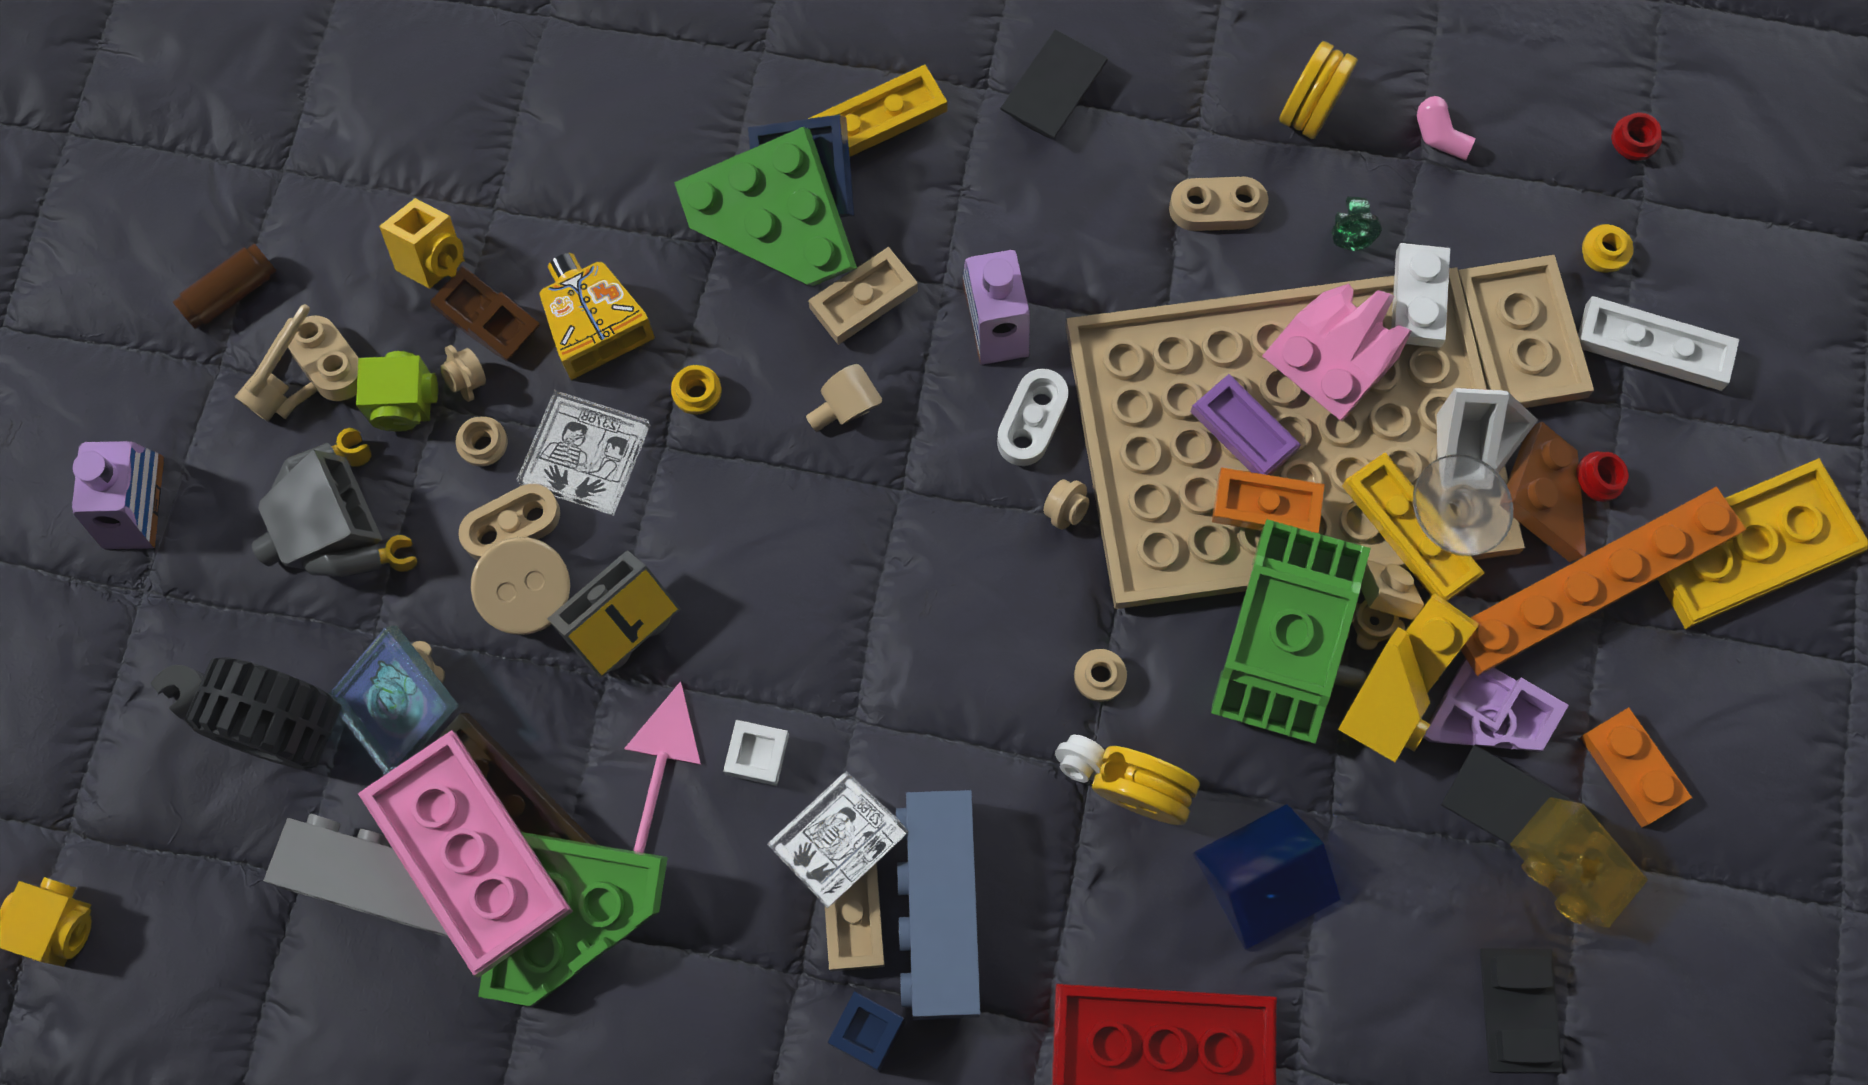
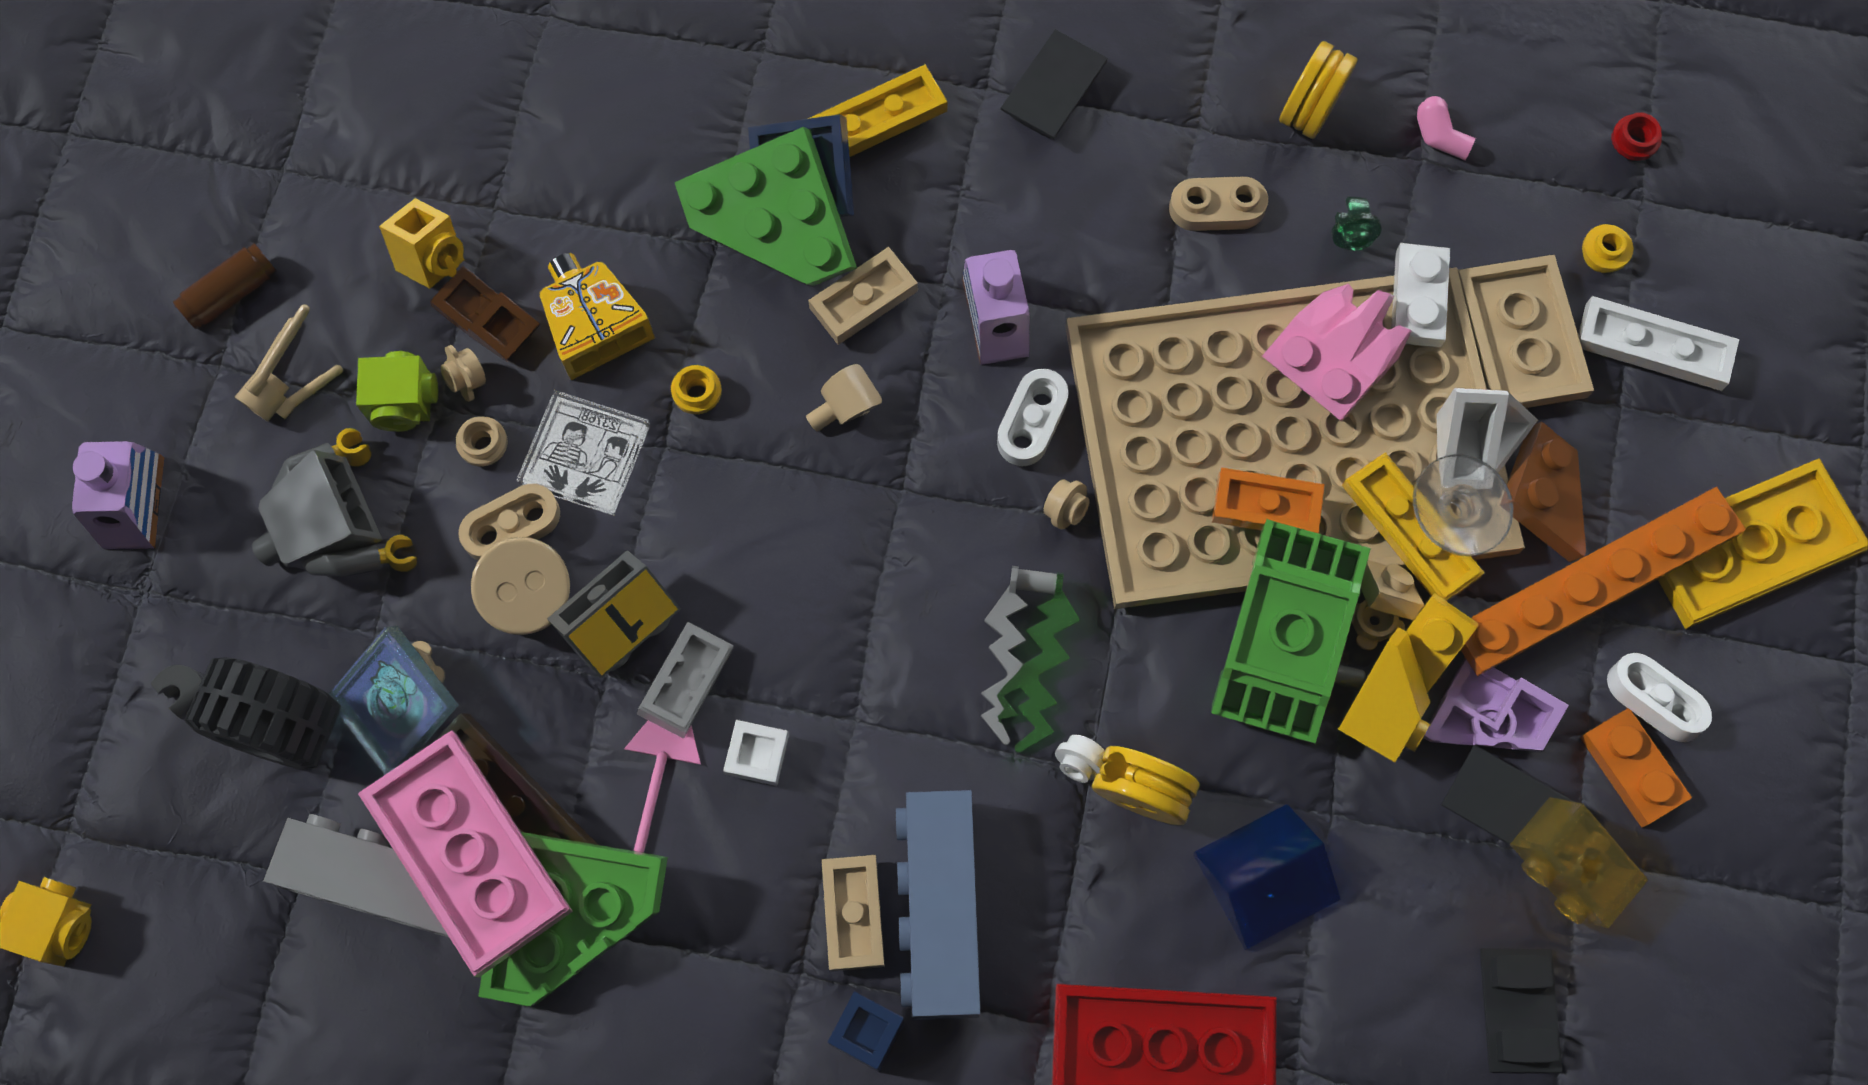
tan plate [288,316,358,401] -> none
clear tile [767,771,908,909] -> none
tan plate [1074,649,1127,702] -> none
medium lavender tile [1190,374,1301,475] -> none
red plate [1577,451,1629,502] -> none
none -> light grey plate [637,622,734,739]
none -> piece [981,566,1080,753]
none -> white plate [1607,653,1712,742]

